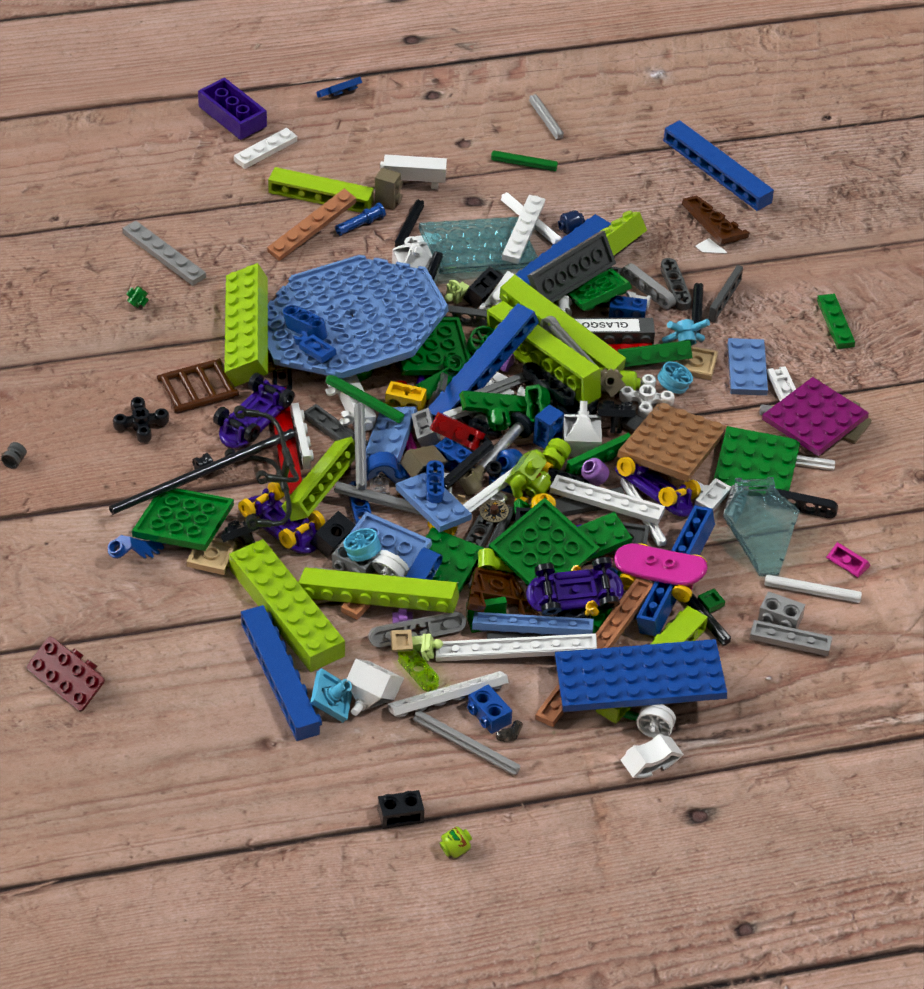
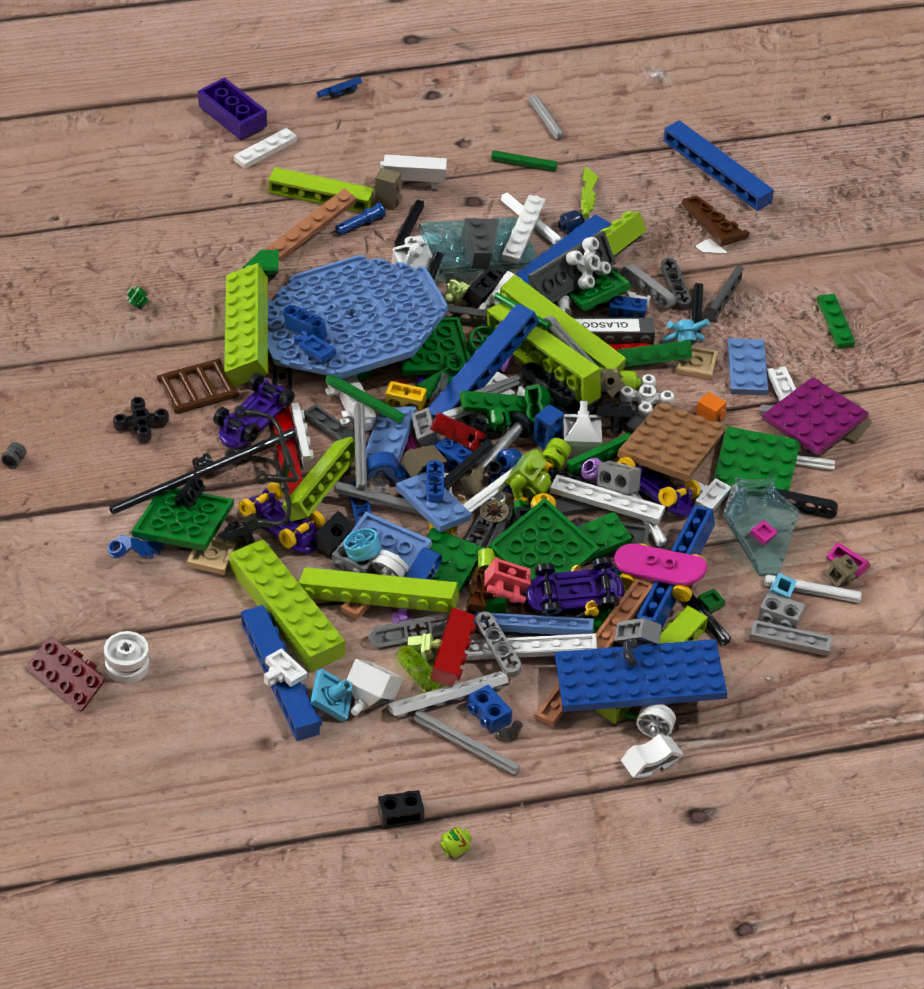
light grey plate [122,221,206,286] -> none
tan tile [390,630,413,652] -> none
medium azure wheel [658,361,693,394] -> none
none -> white wheel [104,631,150,684]
none -> black hinge [174,472,206,508]
none -> green slope [242,250,279,275]
none -> white hinge [263,648,307,687]
none -> red brick [429,607,476,687]
none -> dark grey wedge [461,218,499,269]
none -> light grey beam [476,612,522,677]
none -> coral brick [484,558,531,604]
none -> green bar [494,292,551,330]
none -> white gear [566,237,611,290]
none -> lime sword [581,167,598,219]
none -> light grey brick [597,461,641,495]
none -> light grey brick [614,618,662,646]
none -> clear smoke arm [623,638,638,668]
none -> orange brick [696,392,727,422]
none -> dark pink plate [750,520,778,546]
none -> medium azure brick [769,573,797,598]
none -> dark tan brick [824,554,860,587]

